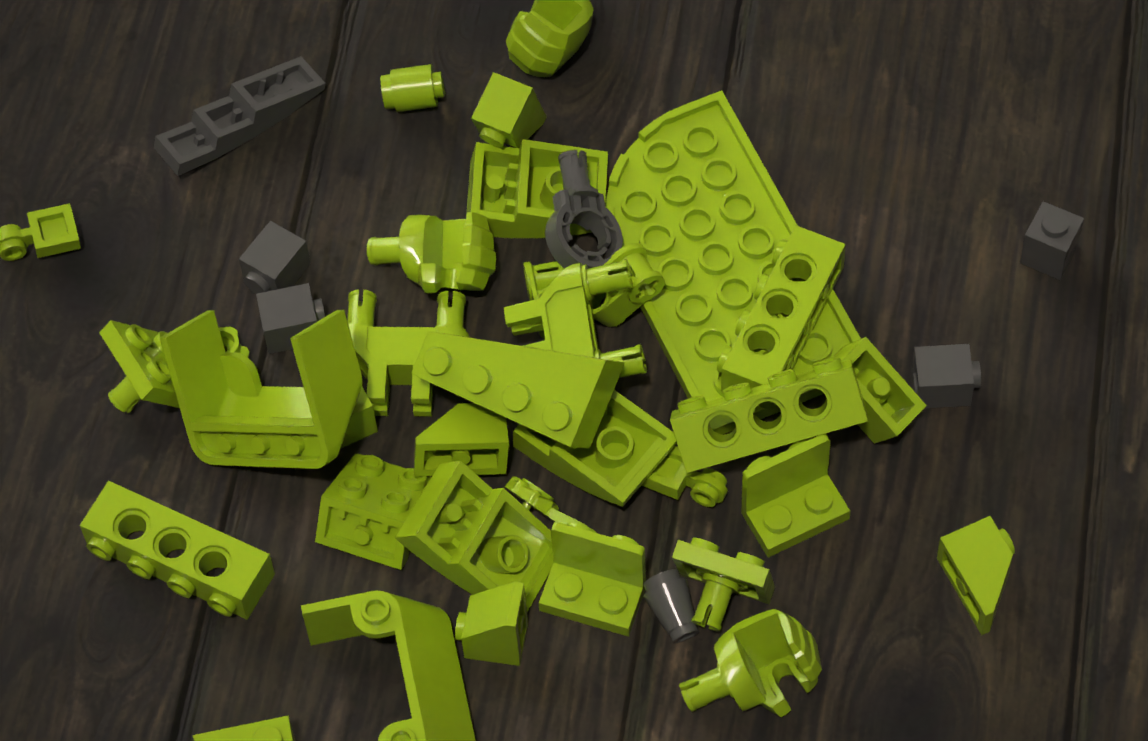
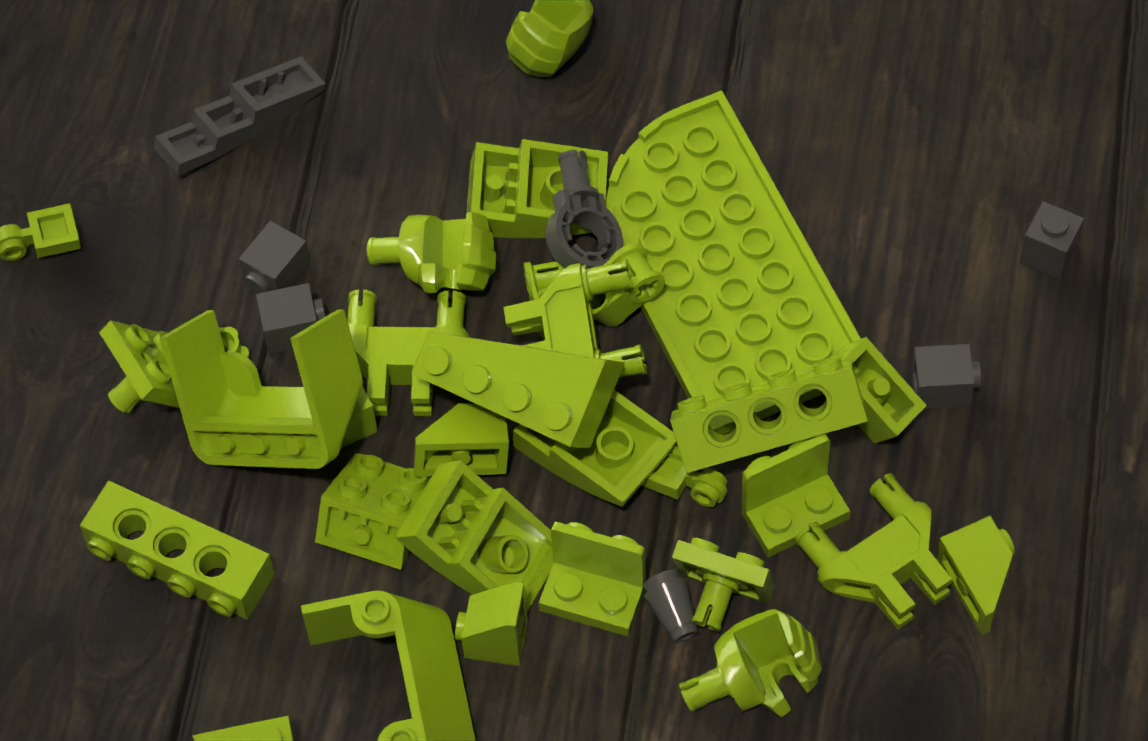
lime brick [380,64,445,112] -> none
lime slope [471,72,547,148] -> none
lime piece [505,476,596,533] -> none
lime brick [717,225,846,411] -> none
none -> lime connector [794,473,952,630]

